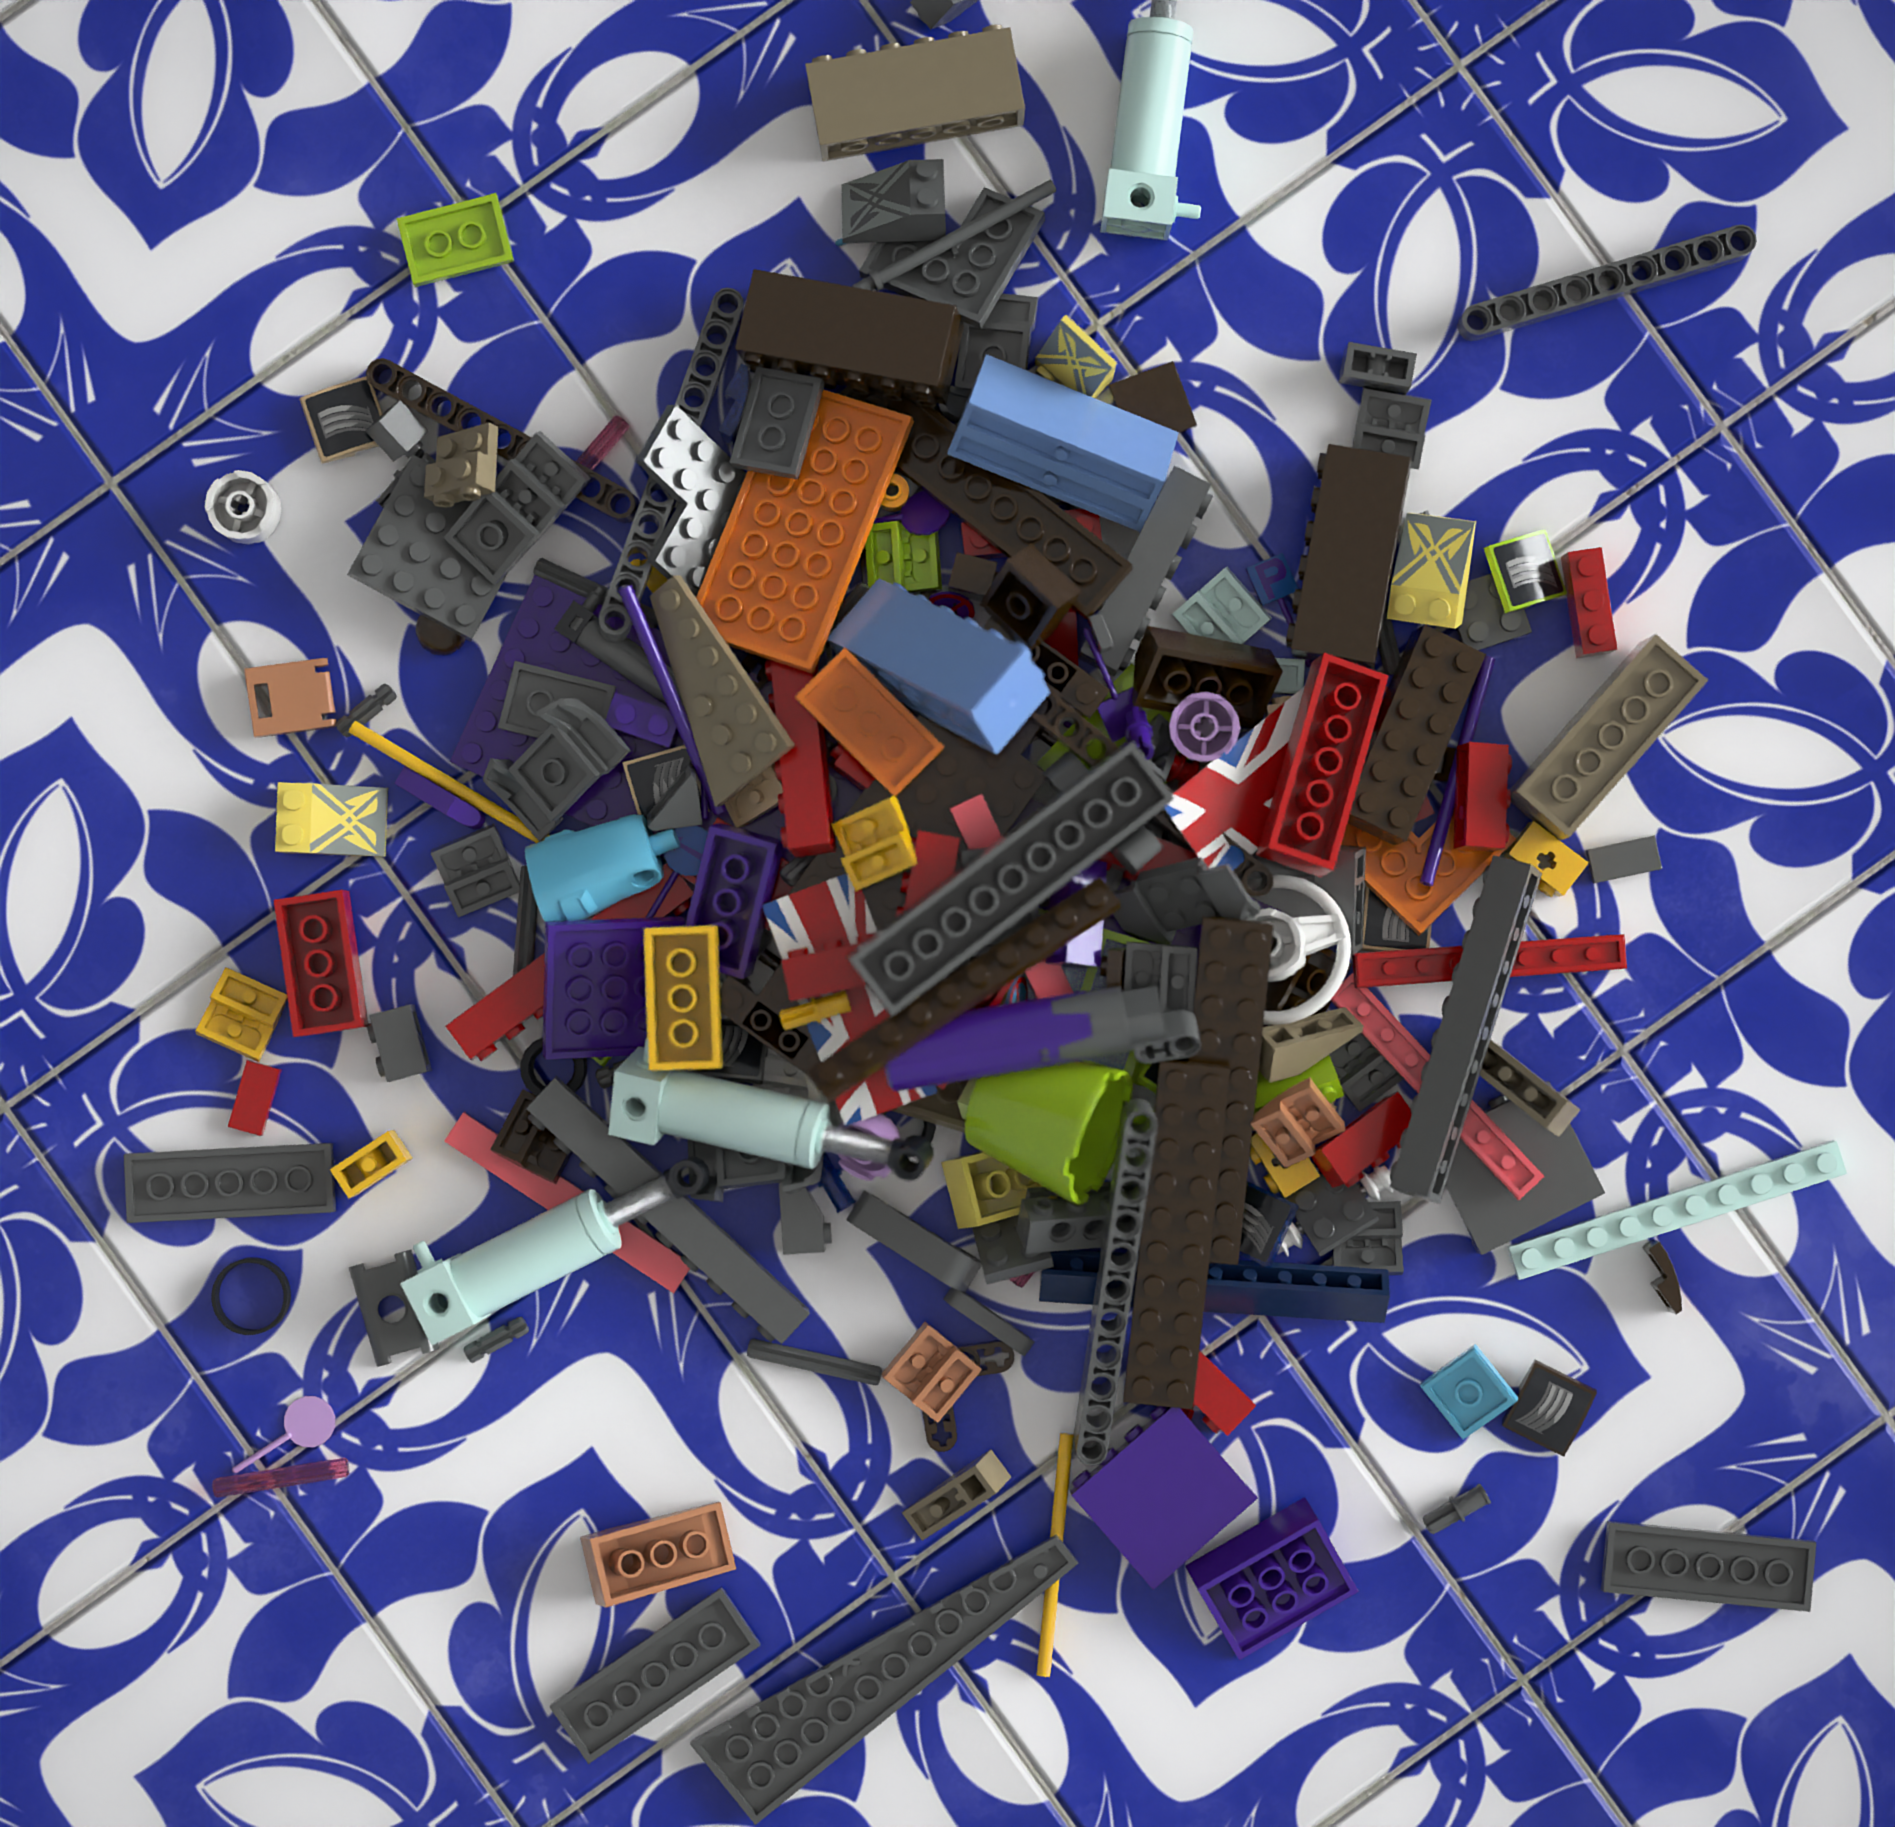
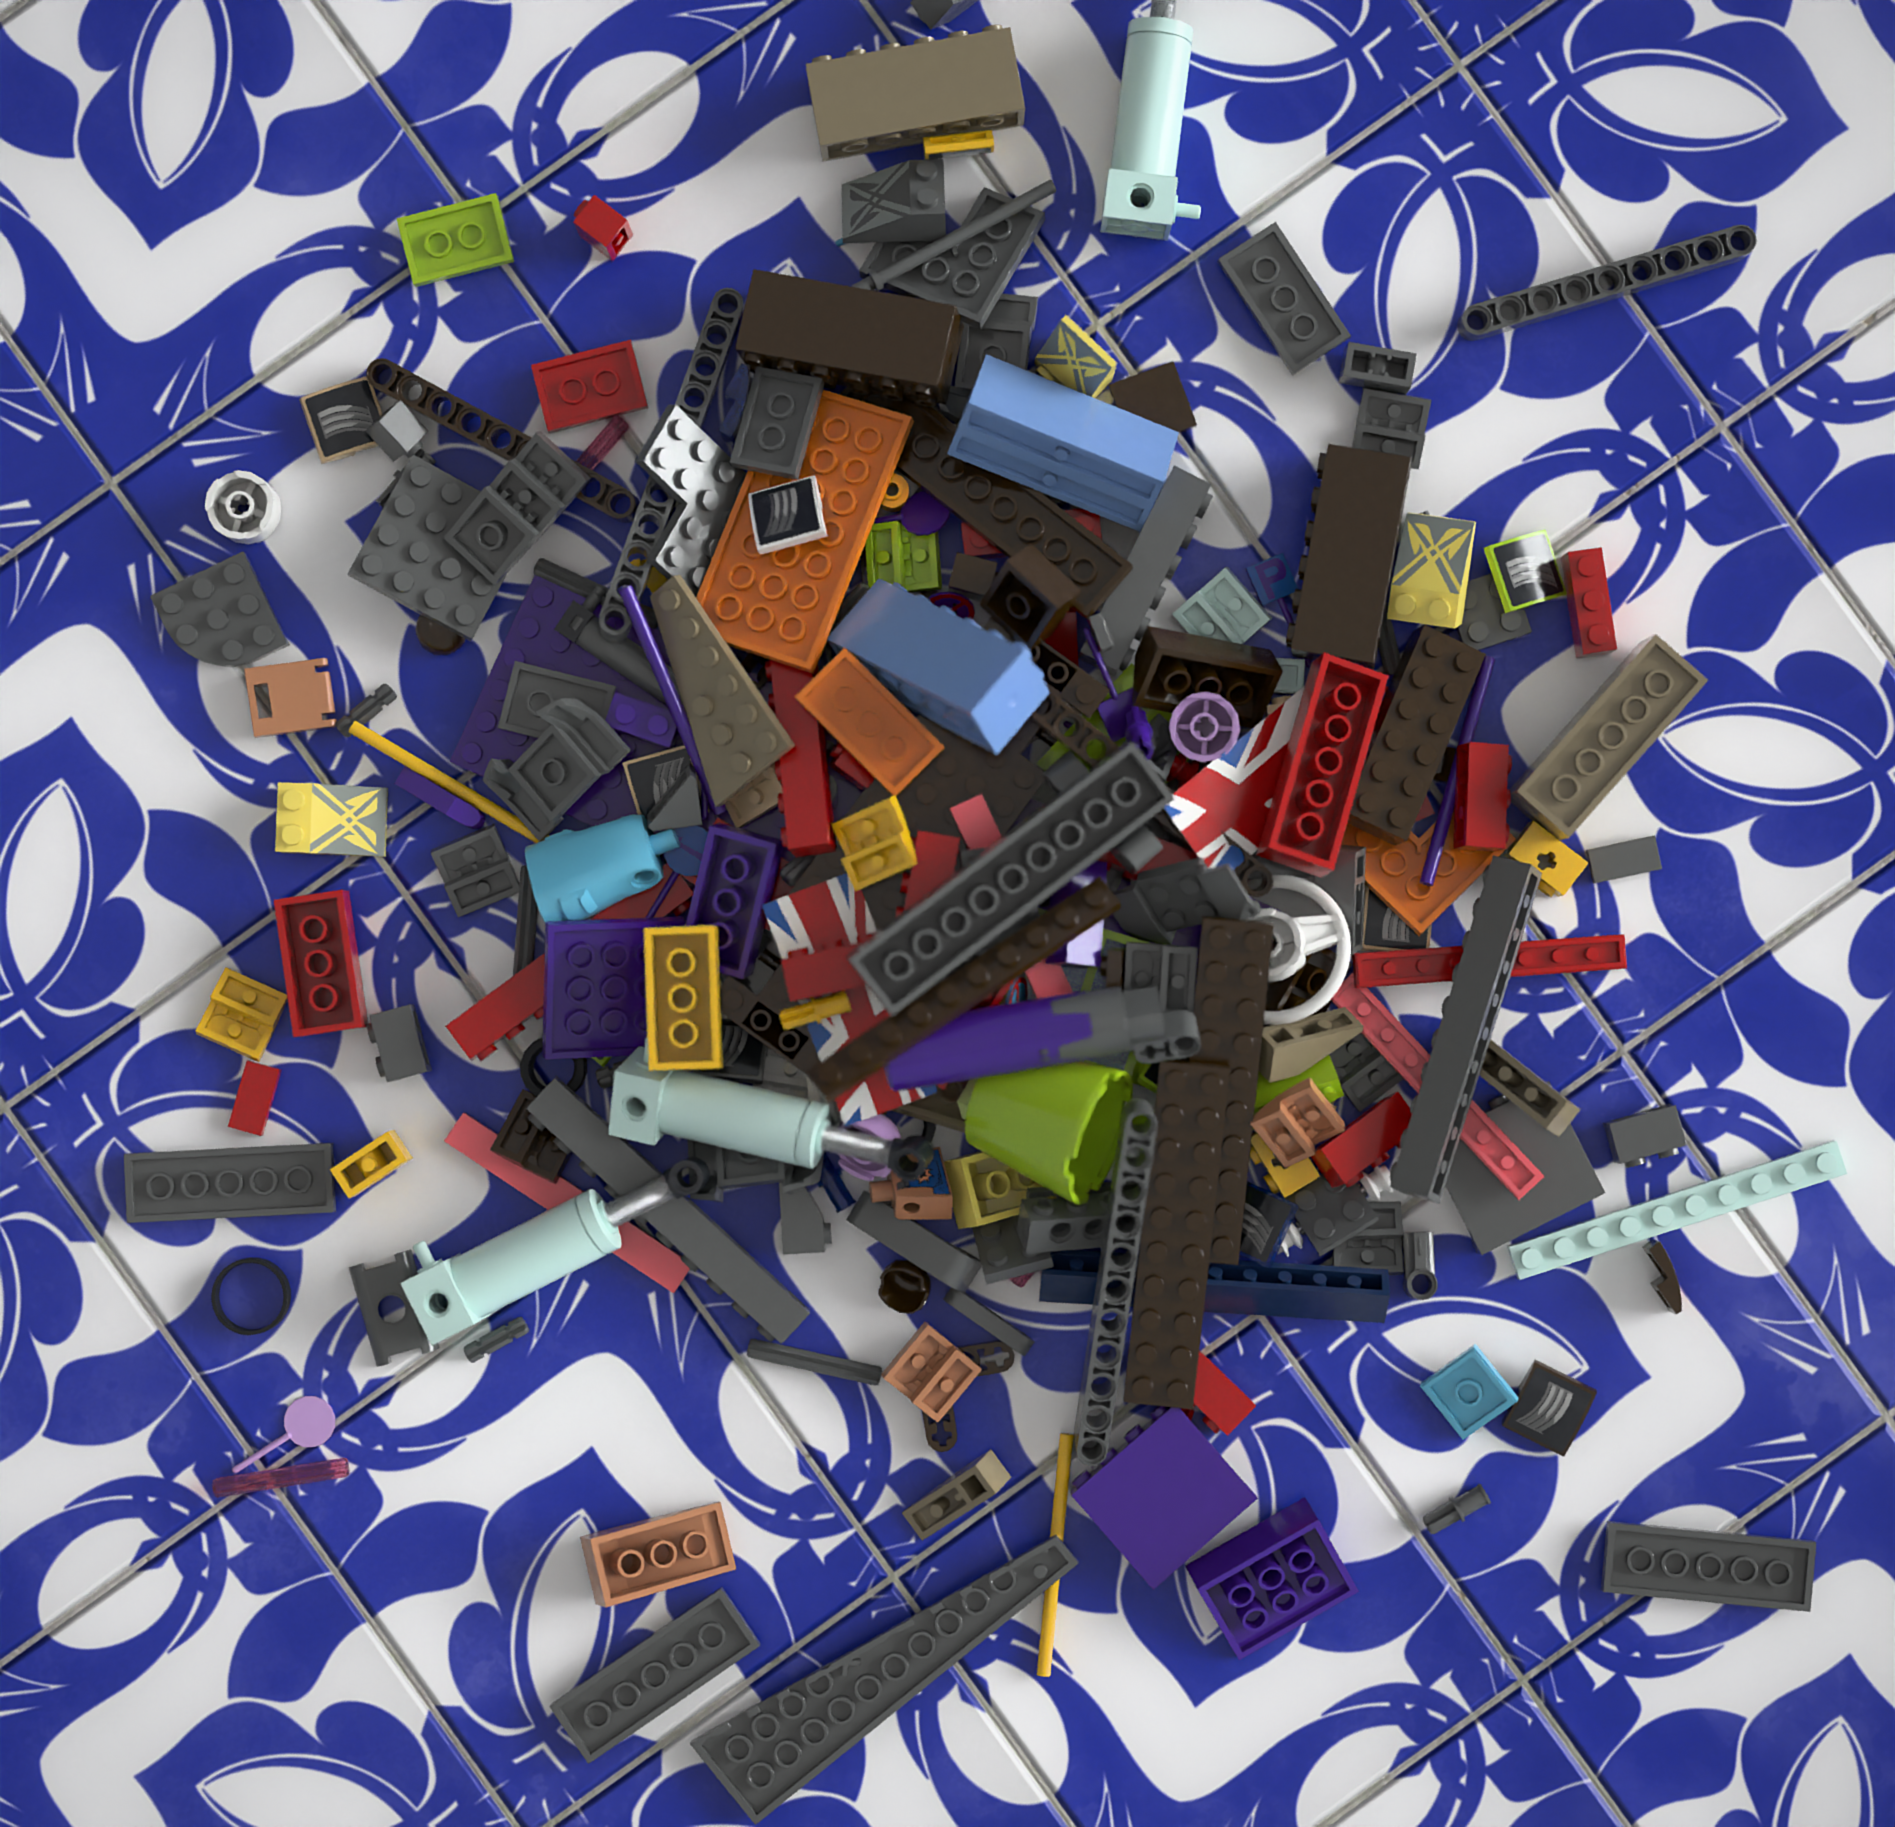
dark tan plate [424,423,498,508] -> none
none -> dark grey plate [150,551,289,667]
none -> red plate [531,340,648,433]
none -> red brick [573,195,633,262]
none -> slope [748,475,827,555]
none -> nougat torso [869,1147,953,1219]
none -> dark brown hair [878,1260,931,1314]
none -> yellow slope [923,130,994,160]
none -> dark grey plate [1217,222,1351,376]
none -> dark grey piece [1402,1232,1438,1300]
none -> dark grey brick [1603,1104,1687,1168]

